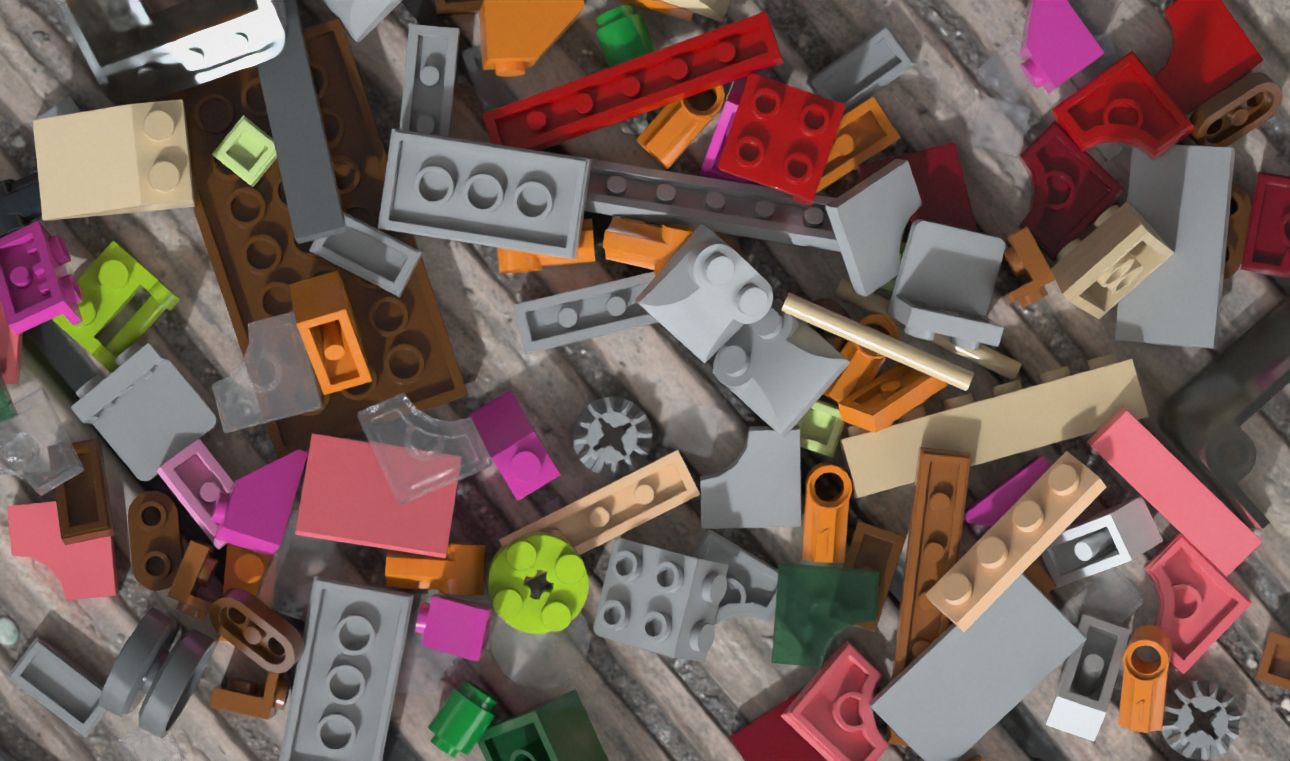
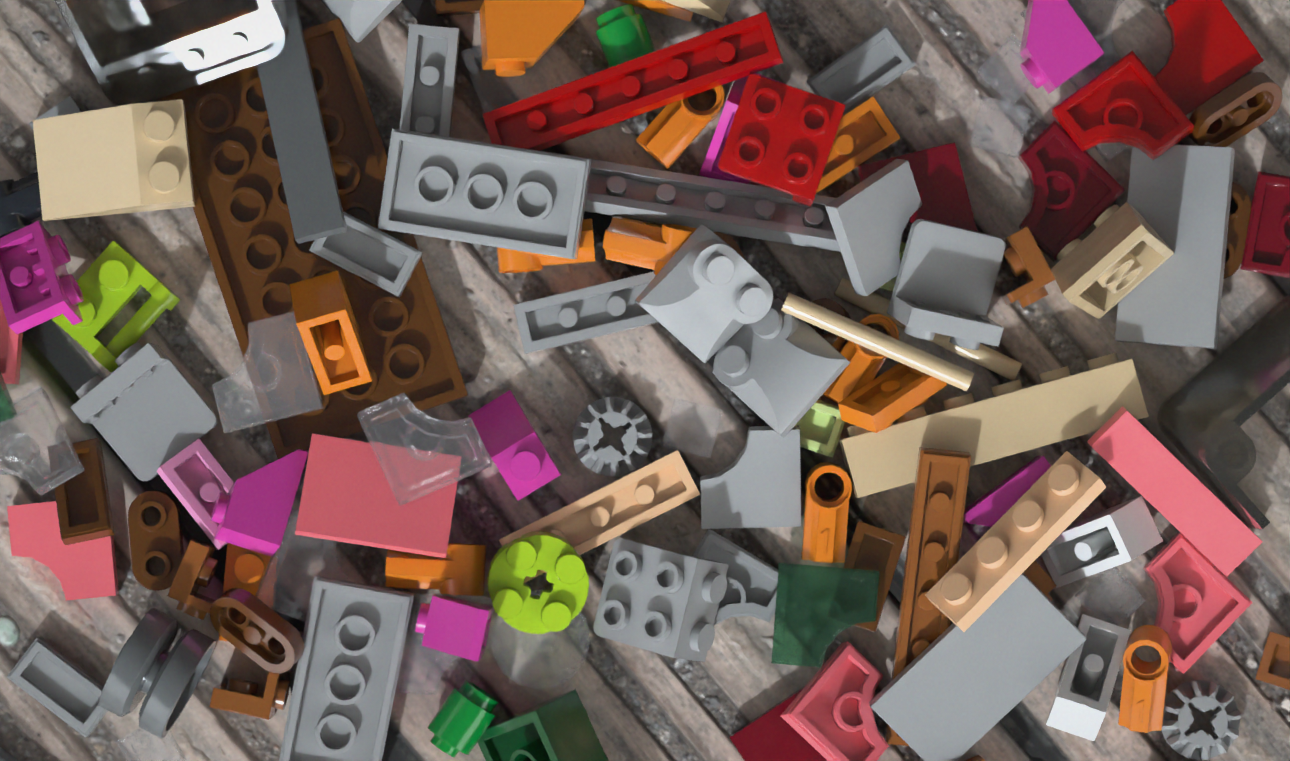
yellowish green tile [212,115,277,187] -> none

